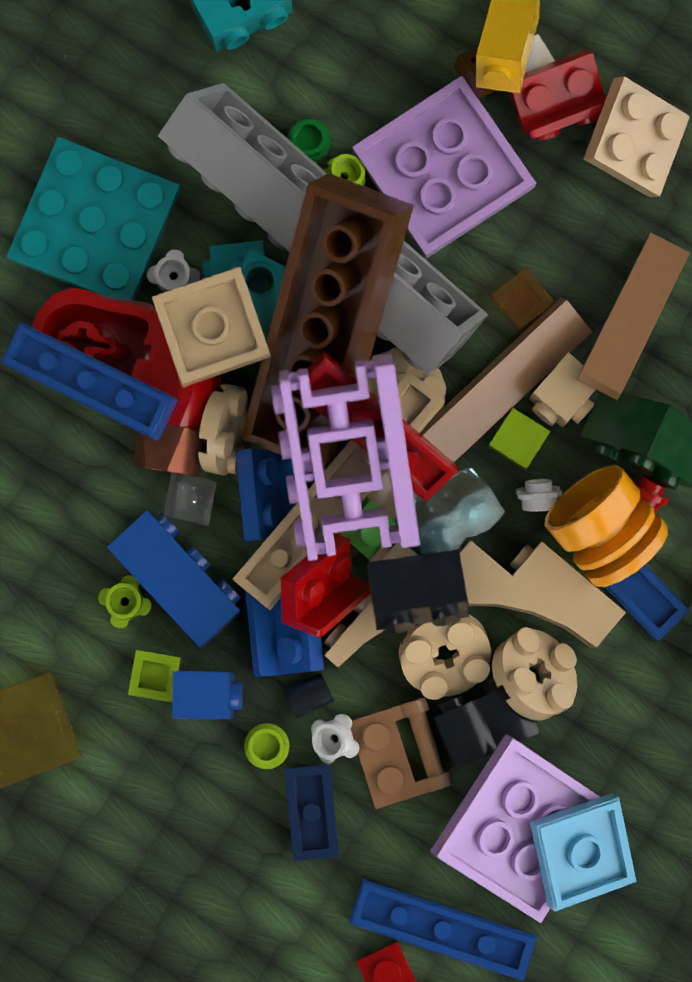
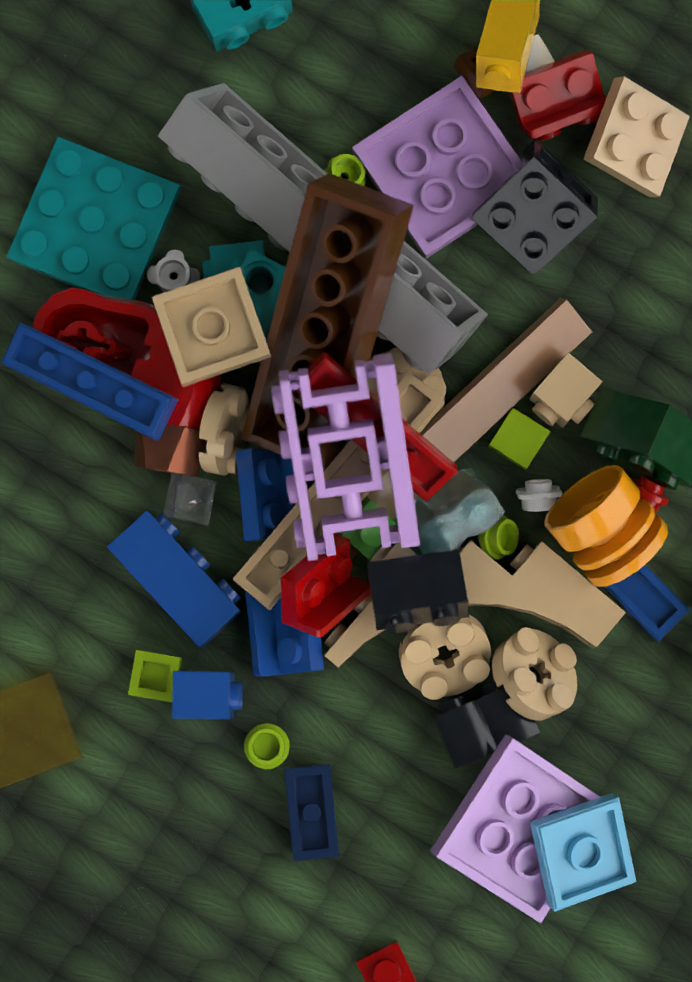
lime plate [98,575,152,628] -> none
black hinge [284,673,334,719] -> none
green plate [287,119,331,163] -> none
white plate [311,714,359,764] -> none
blue tile [349,878,537,981] -> none
medium nougat plate [350,697,453,809] -> none
clear orange plate [491,267,555,332] -> none
medium nougat tile [577,233,690,400] -> none
none -> black bracket [472,138,598,274]
none -> lime plate [478,514,519,559]

